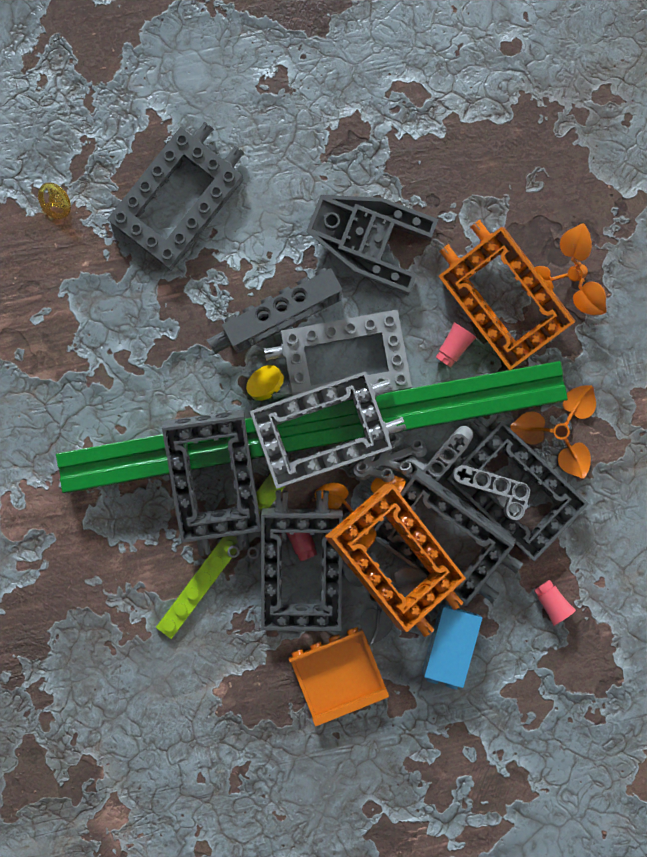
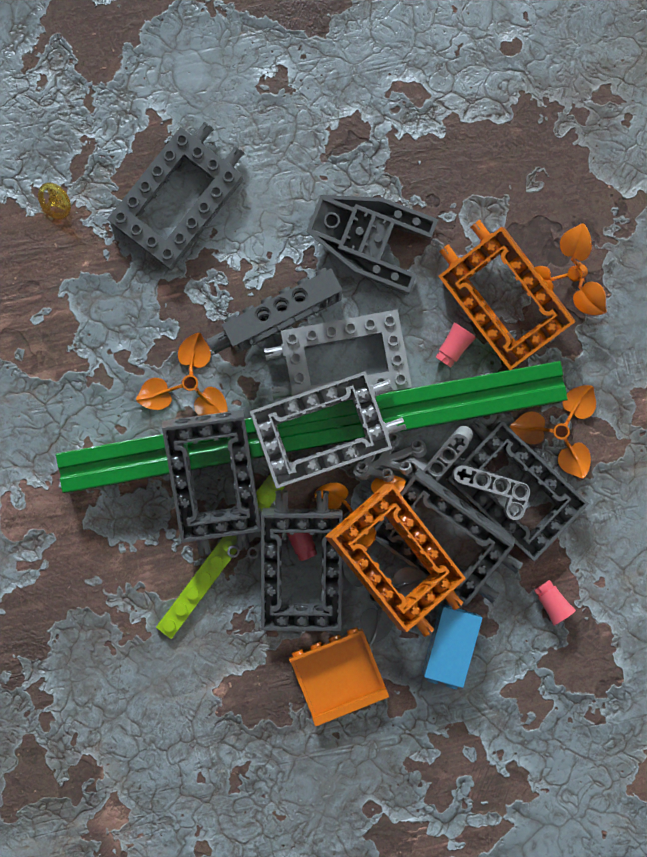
yellow tile [246,365,284,401] -> none
none -> orange plant [136,332,227,416]

